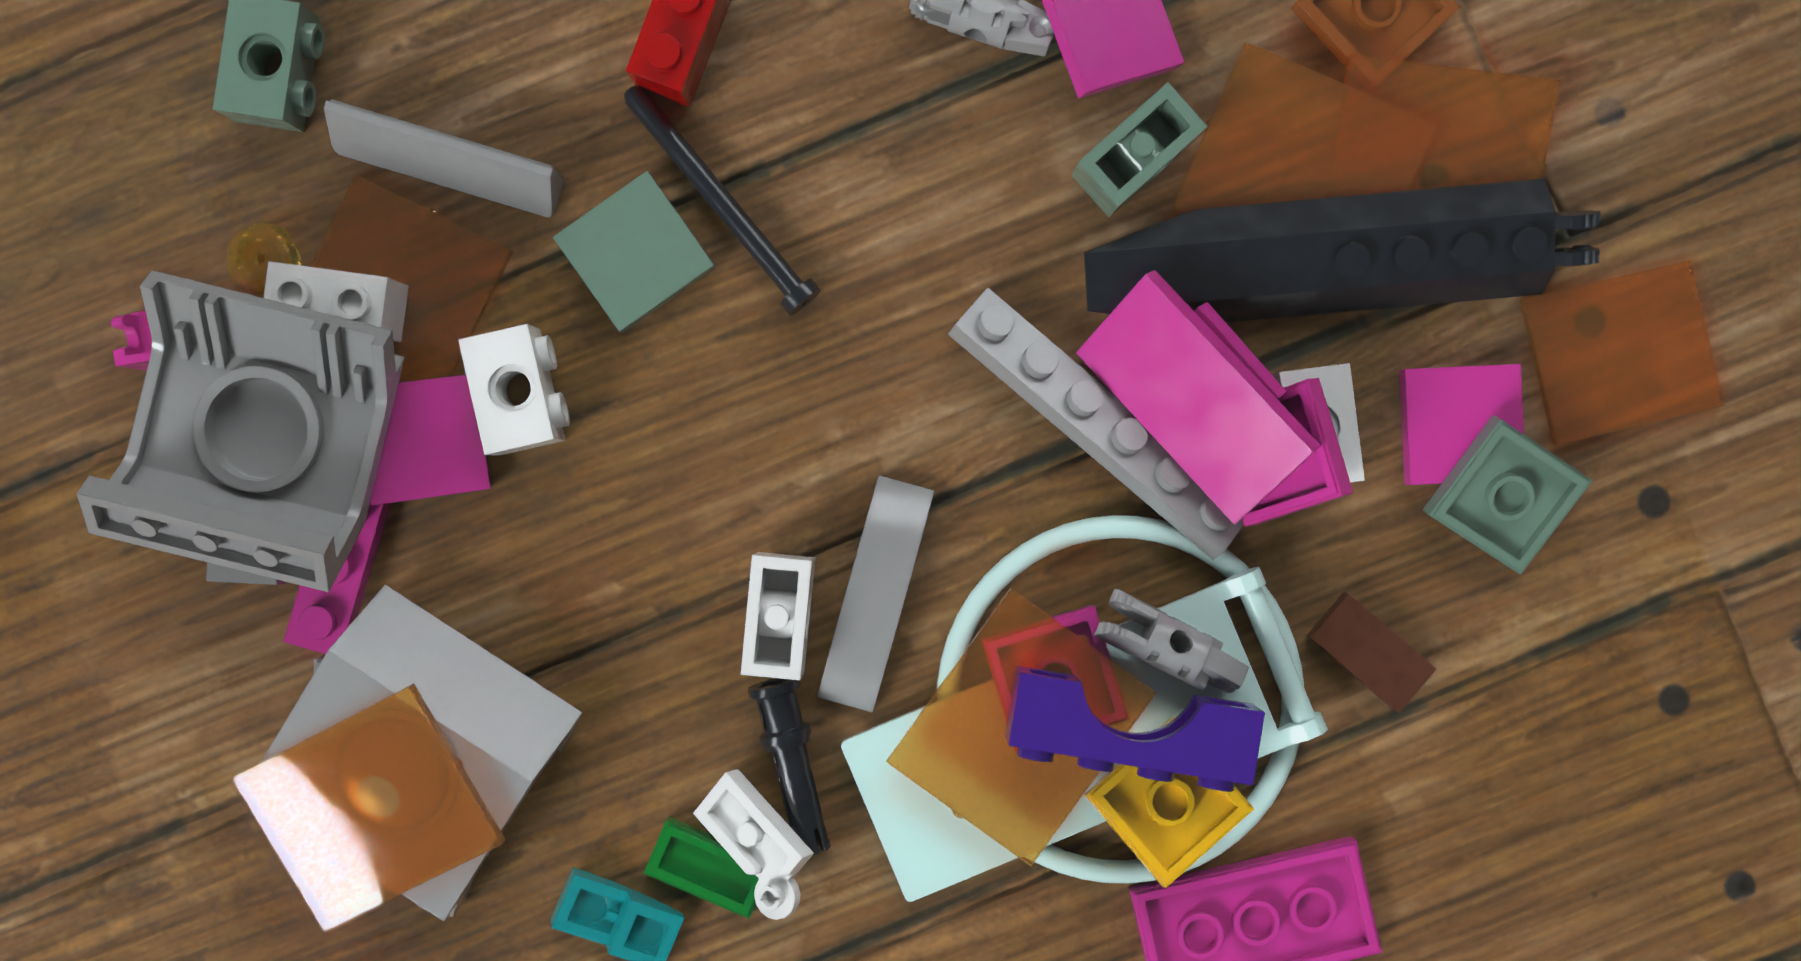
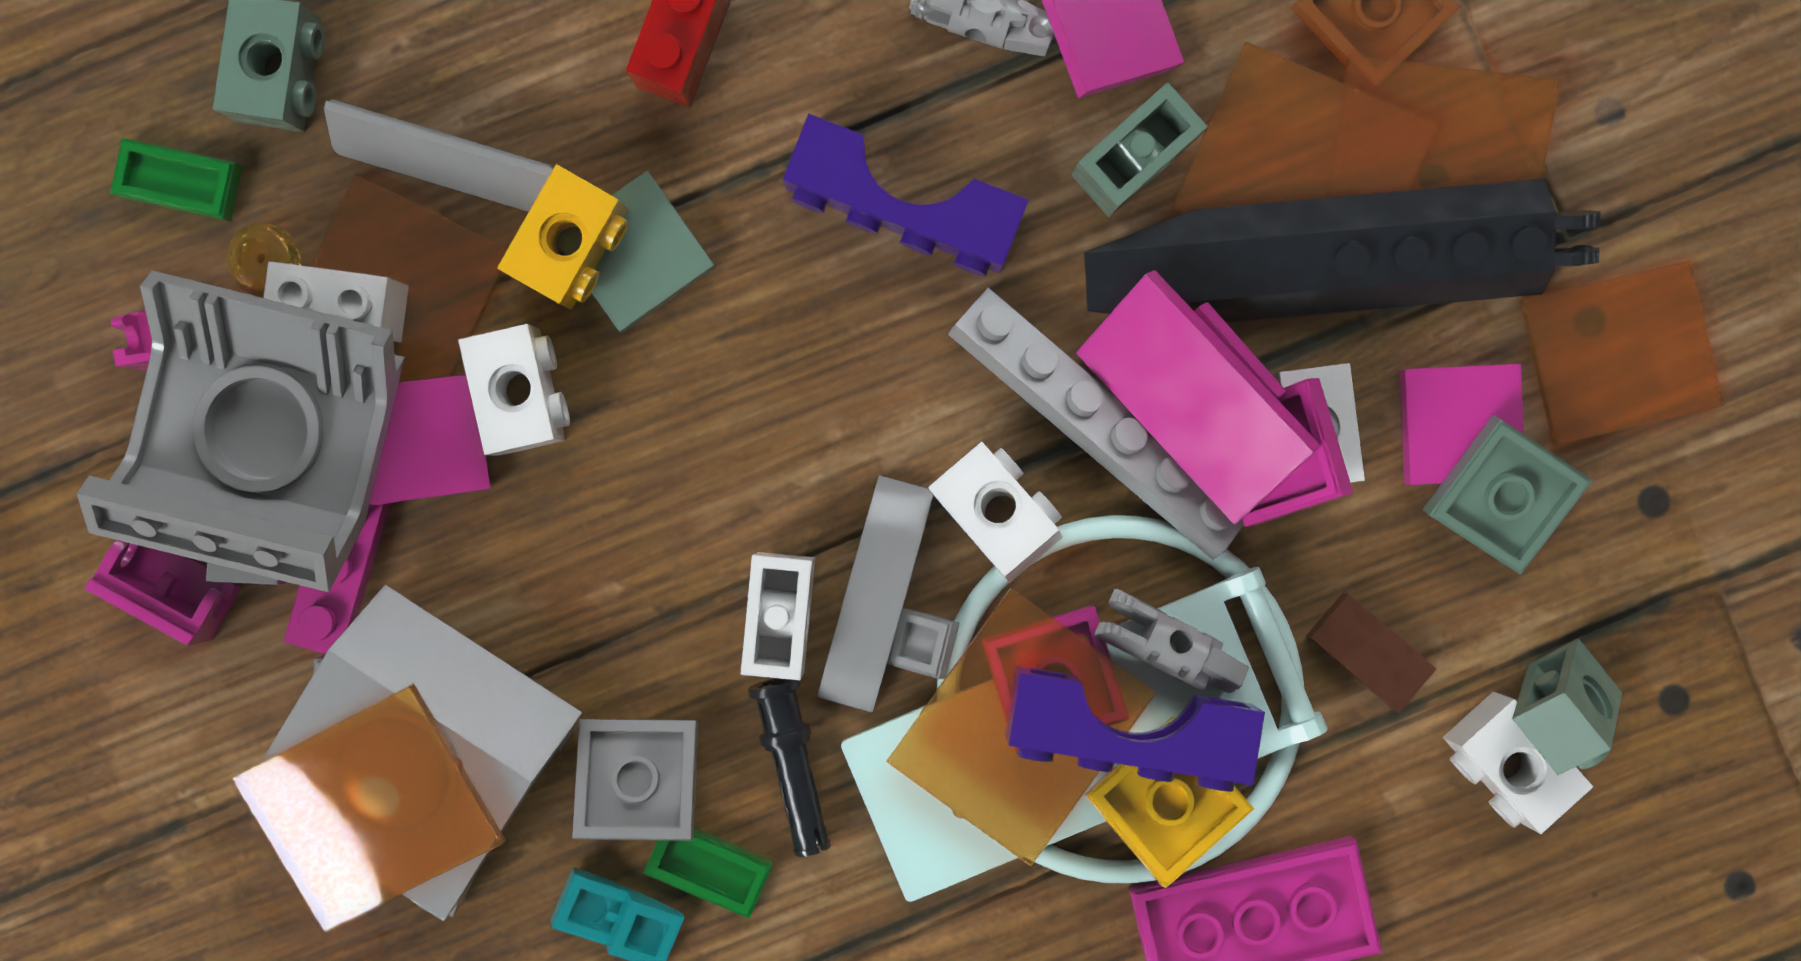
black bar [624,86,821,316] -> none
white hinge [693,769,814,920] -> none
none -> dark pink hinge [84,540,242,646]
none -> green tile [110,138,243,222]
none -> yellow brick [497,164,629,310]
none -> light grey plate [572,719,699,841]
none -> dark purple arch [782,113,1029,277]
none -> light grey tile [887,608,960,679]
none -> white brick [928,442,1062,583]
none -> white brick [1442,692,1593,834]
none -> sand green brick [1512,638,1622,775]

